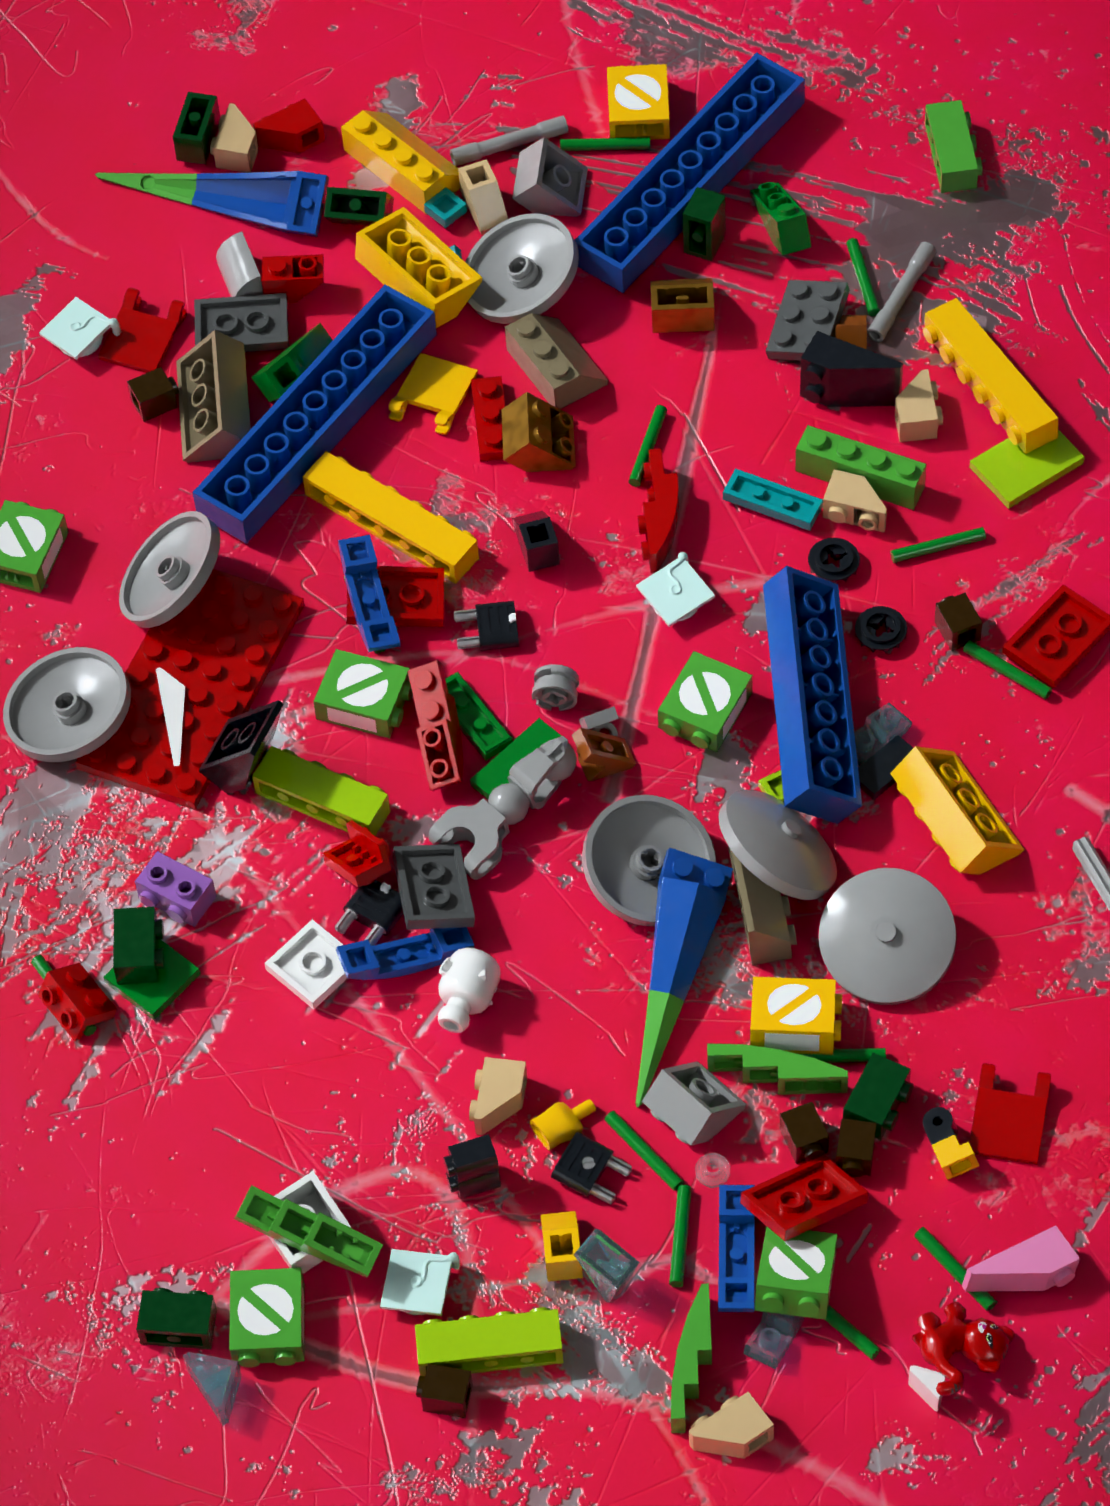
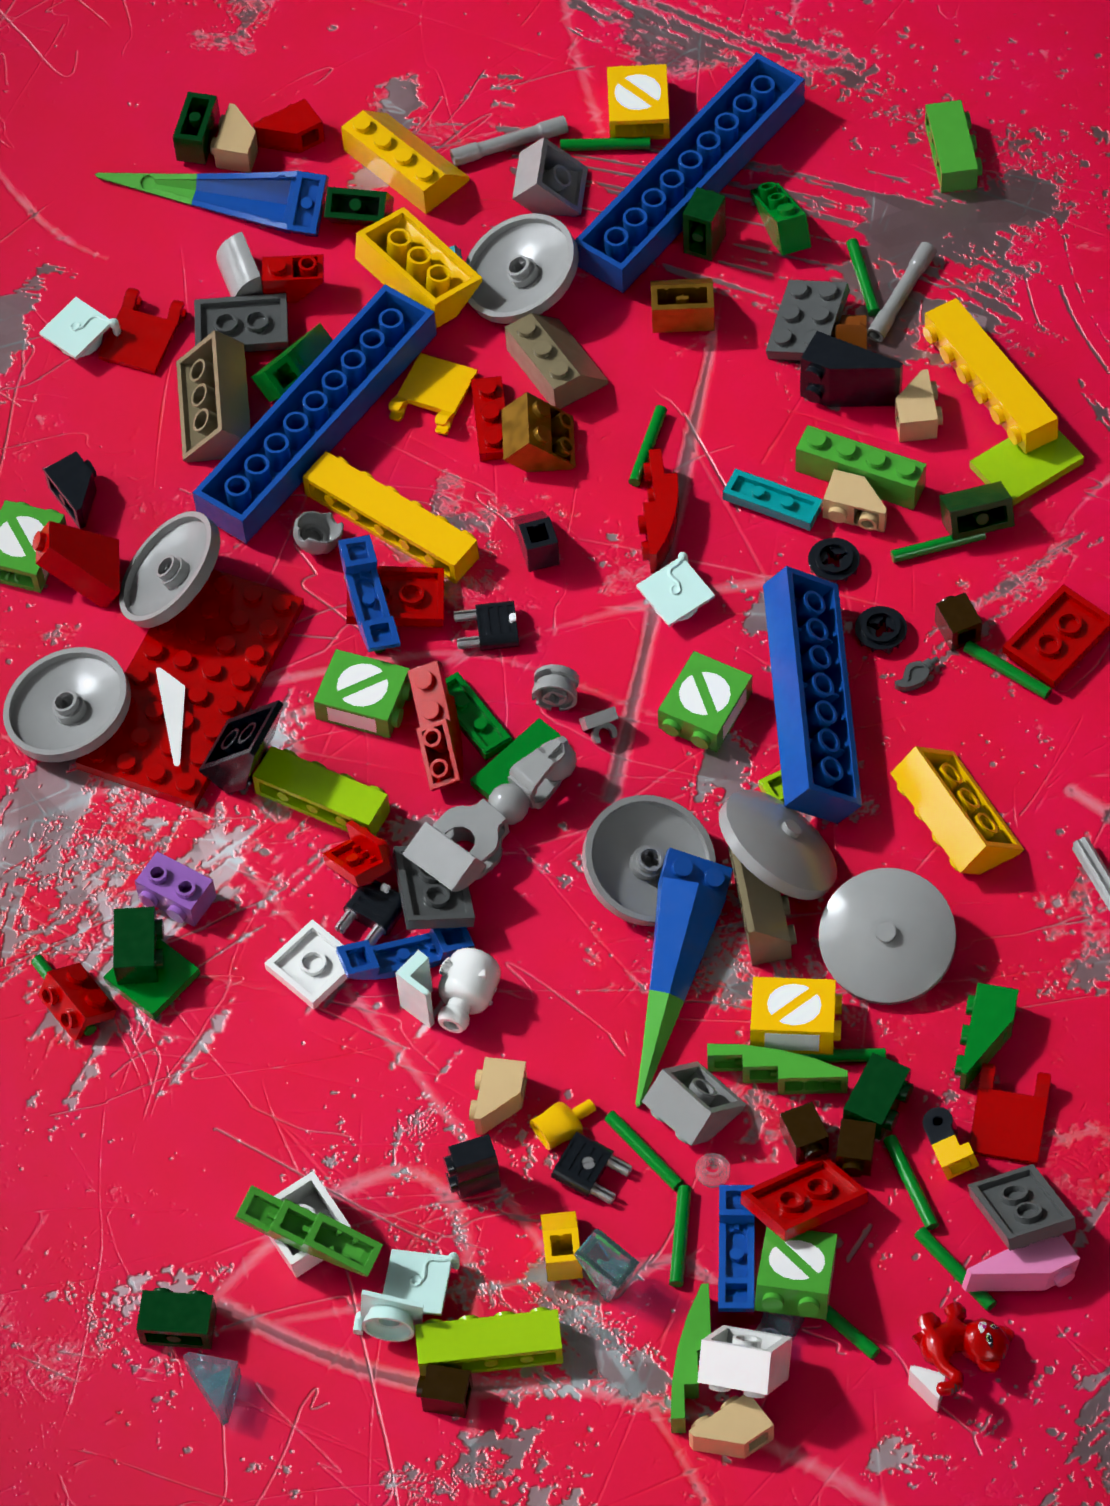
dark brown brick [127,367,179,422] -> none
bright green brick [229,1268,305,1368] -> none
teal plate [424,187,467,228] -> none
tan slope [458,159,508,235] -> none
dark orange slope [571,727,636,781] -> none
clear light blue slope [854,703,912,767] -> none
black tile [858,735,913,800] -> none
none -> red slope [32,521,120,608]
none -> black slope [44,452,97,529]
none -> light grey hair [293,511,344,555]
none -> light aqua hat [353,1289,424,1342]
none -> panel [395,950,435,1028]
none -> light grey brick [402,822,487,892]
none -> white brick [697,1325,792,1398]
none -> green bar [883,1135,939,1231]
none -> dark grey piece [895,656,940,692]
none -> dark green brick [939,481,1015,540]
none -> green slope [954,983,1019,1090]
none -> dark grey plate [968,1164,1076,1251]

